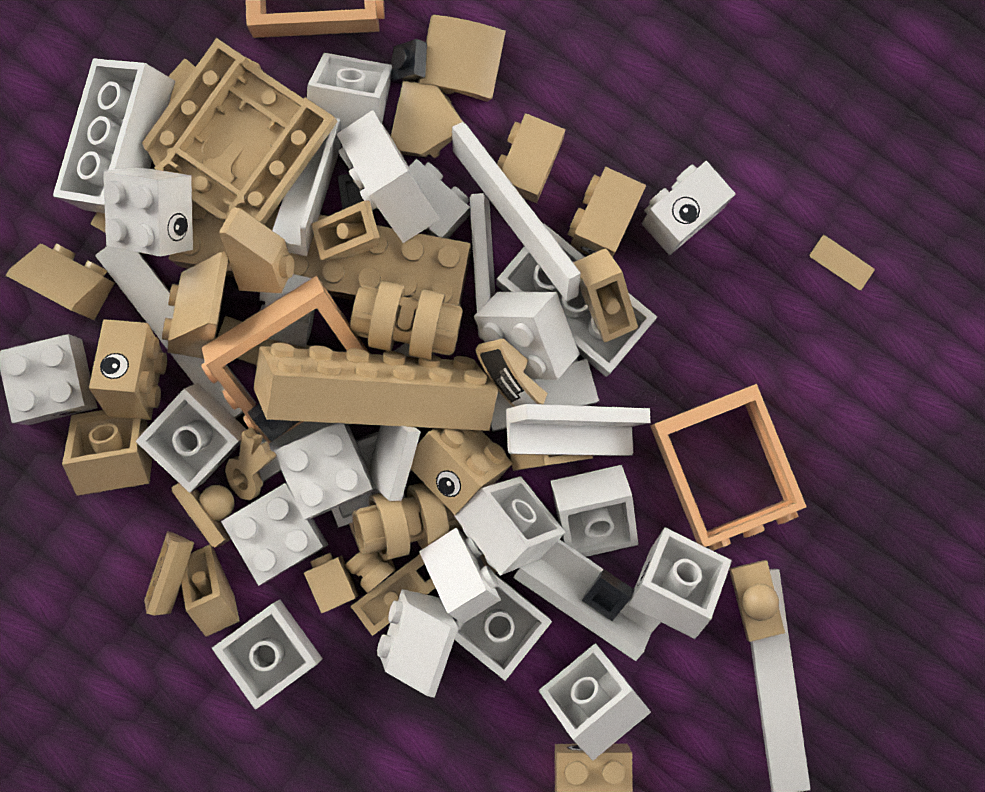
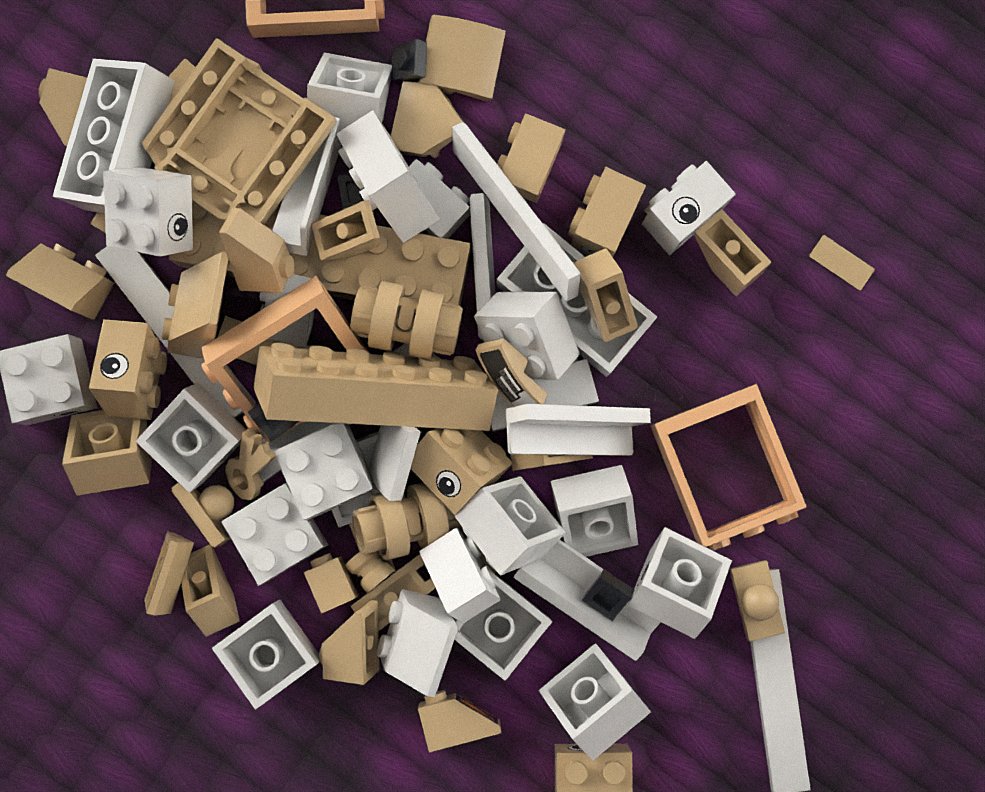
none -> tan slope [39,68,87,147]
none -> tan slope [319,600,379,685]
none -> tan slope [418,690,501,752]
none -> tan slope [694,209,771,296]

